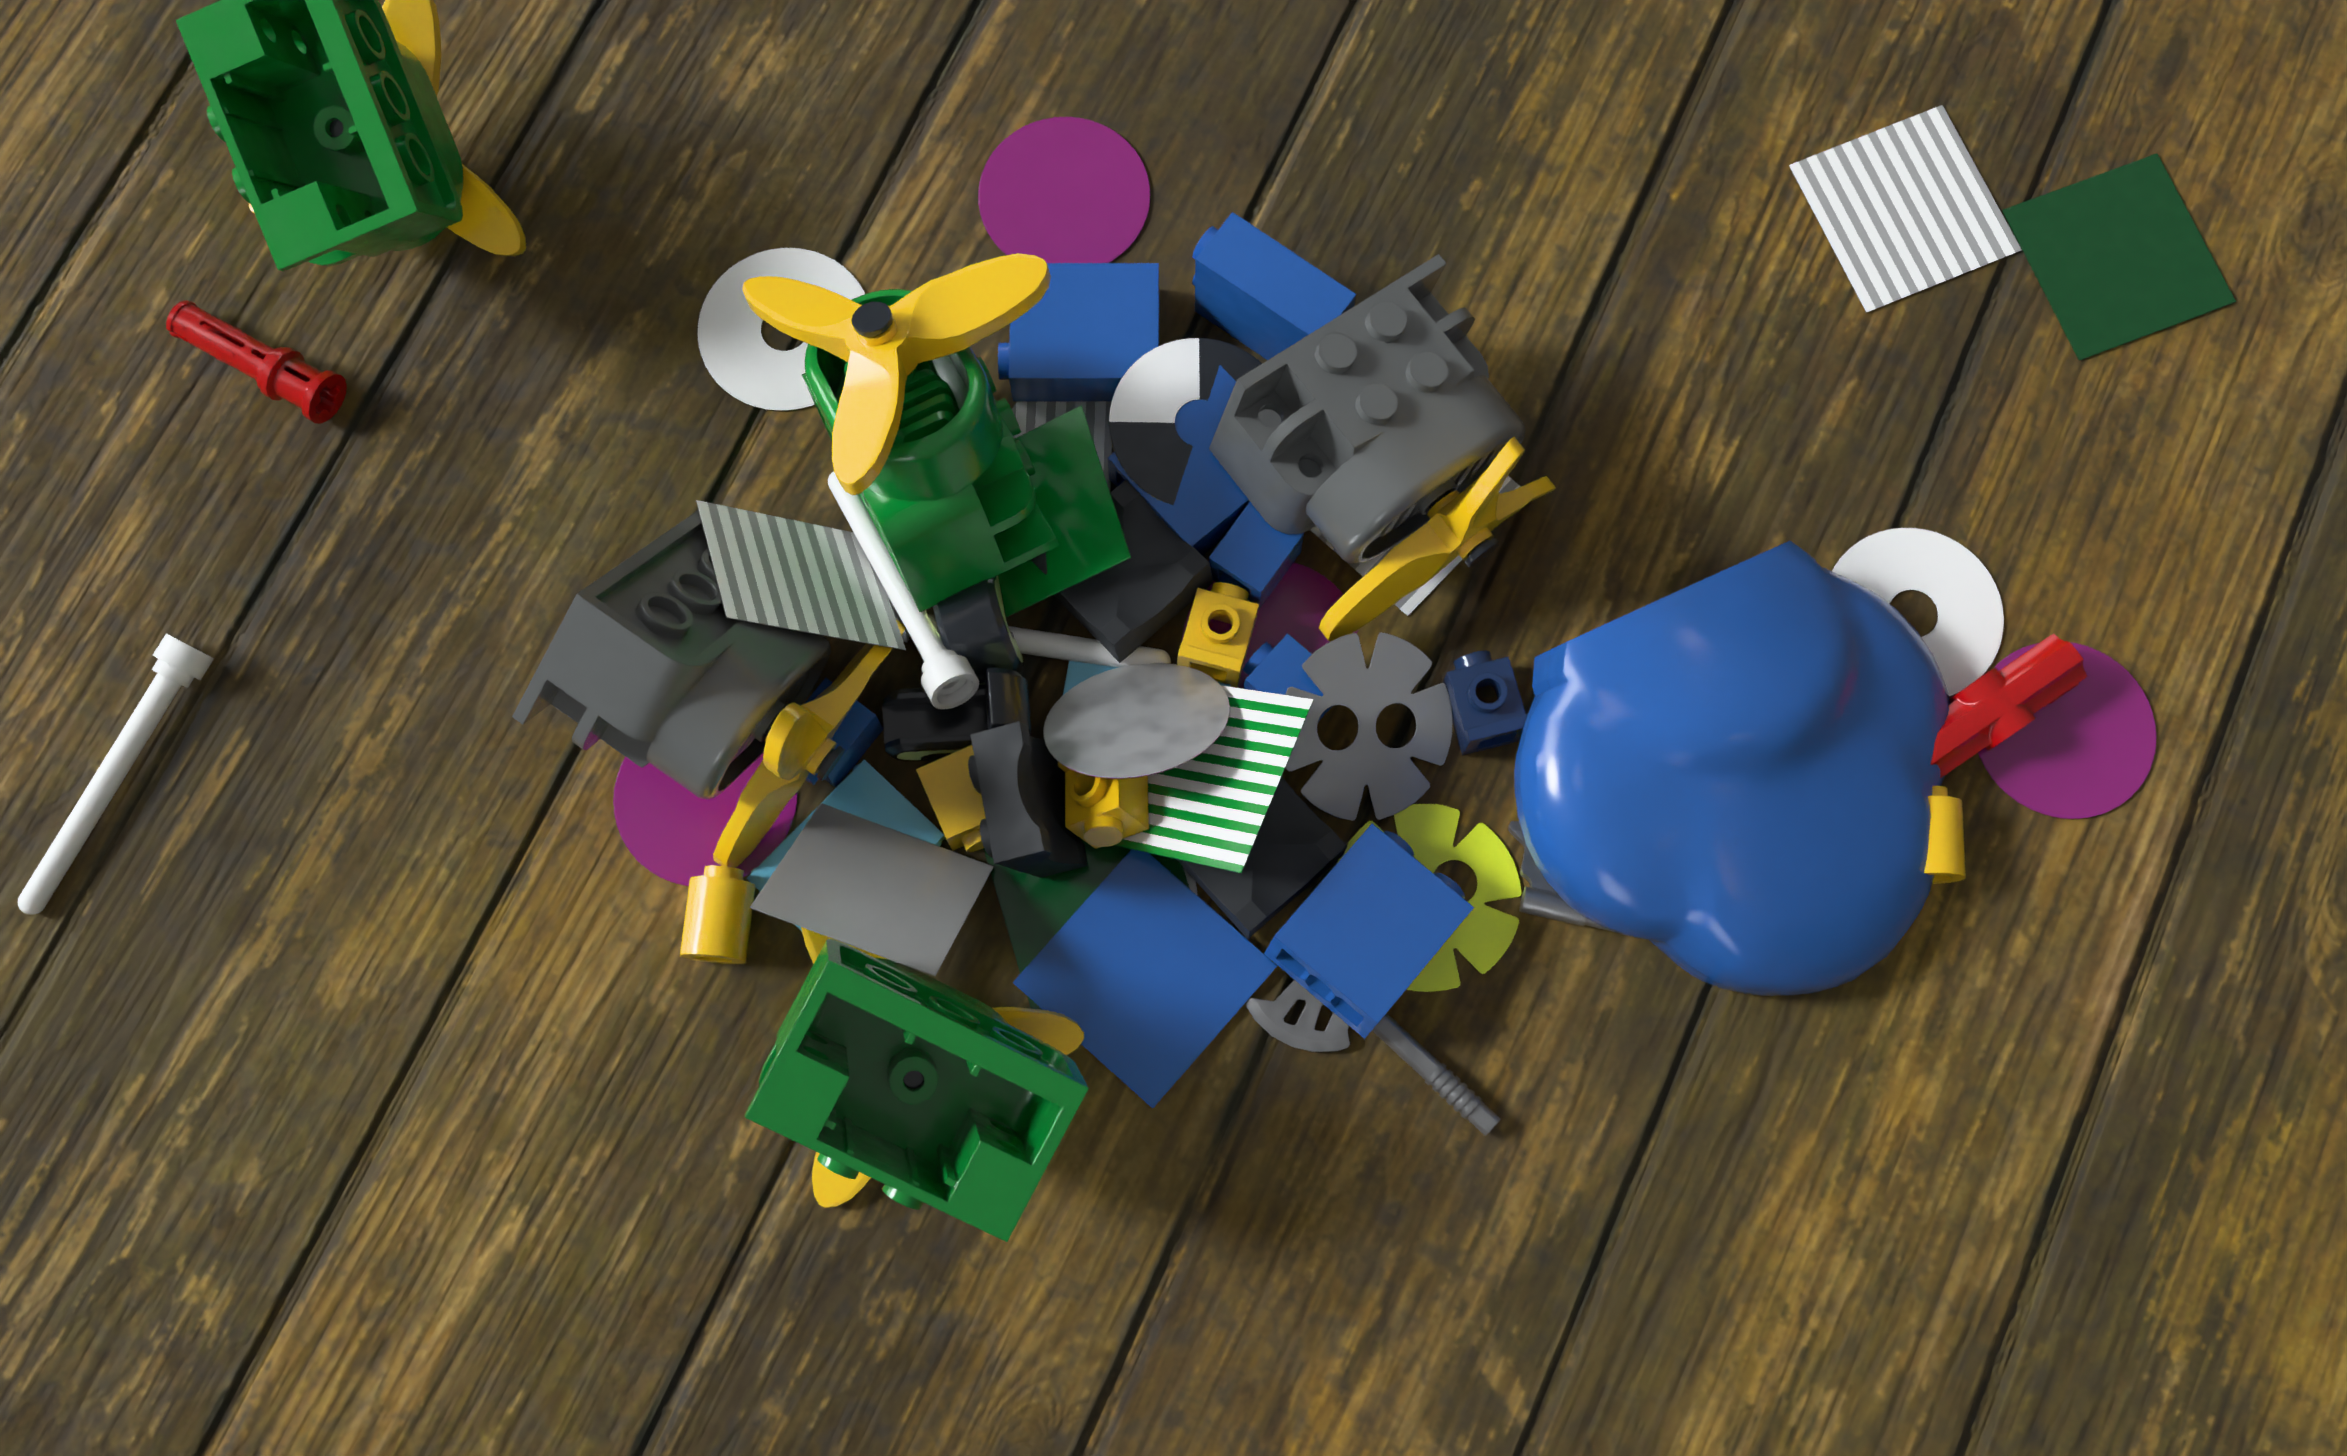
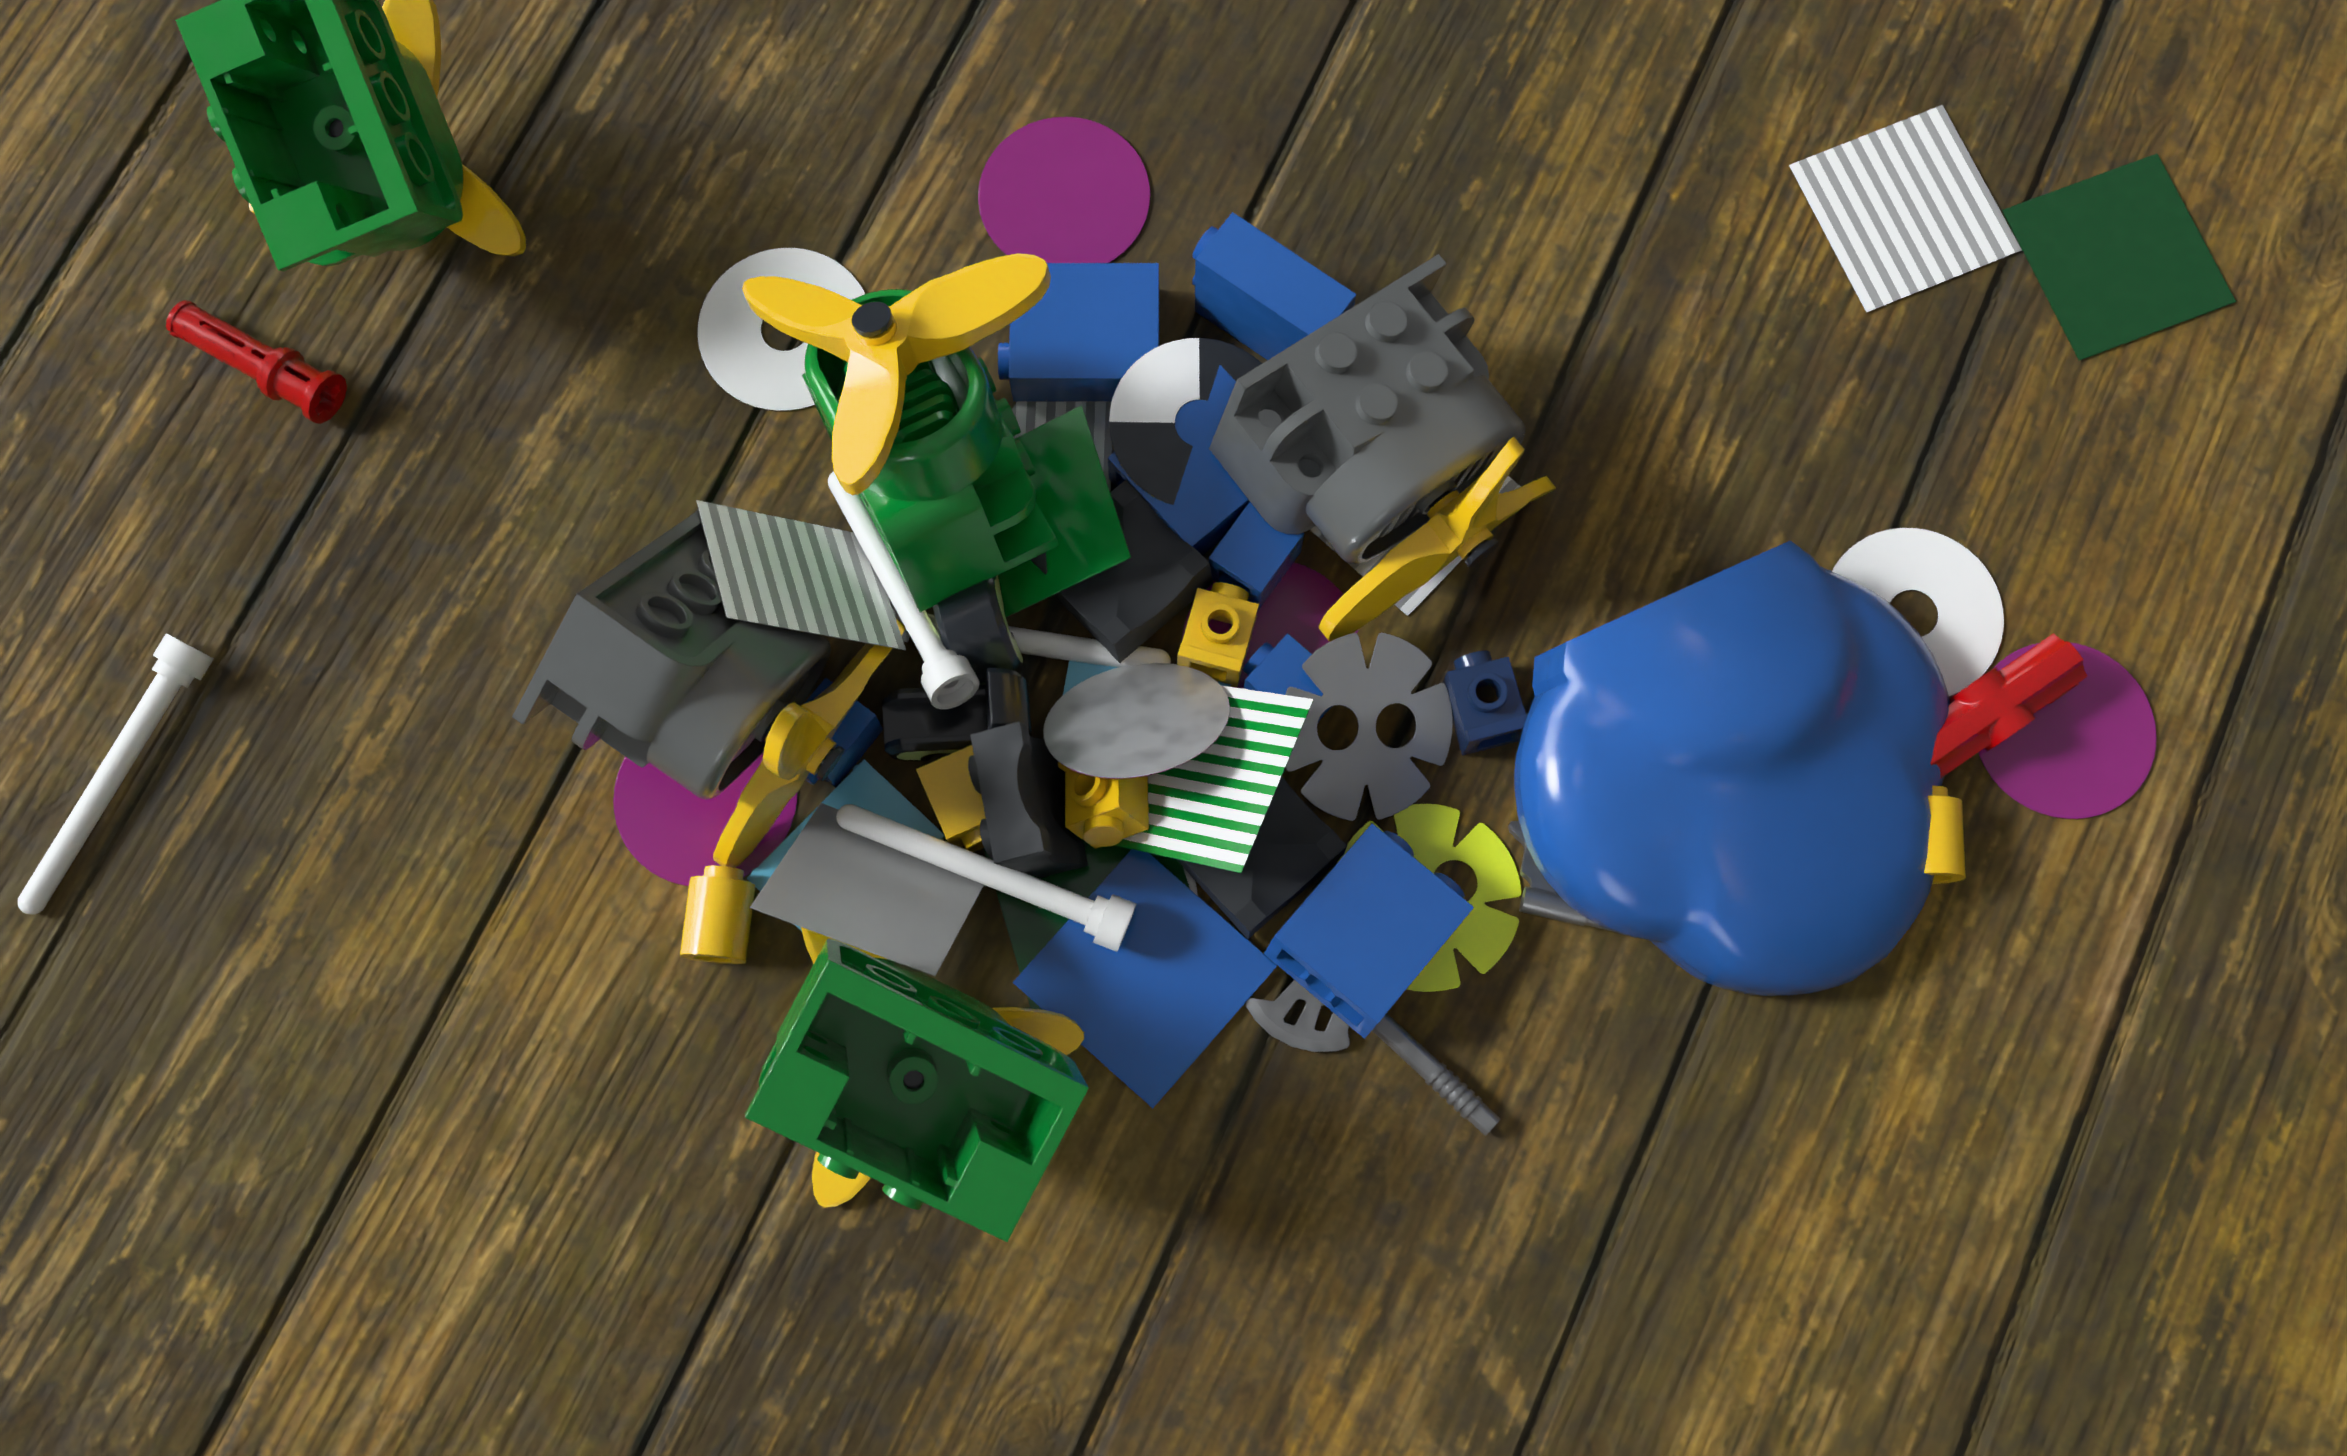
none -> white piece [836,804,1137,952]

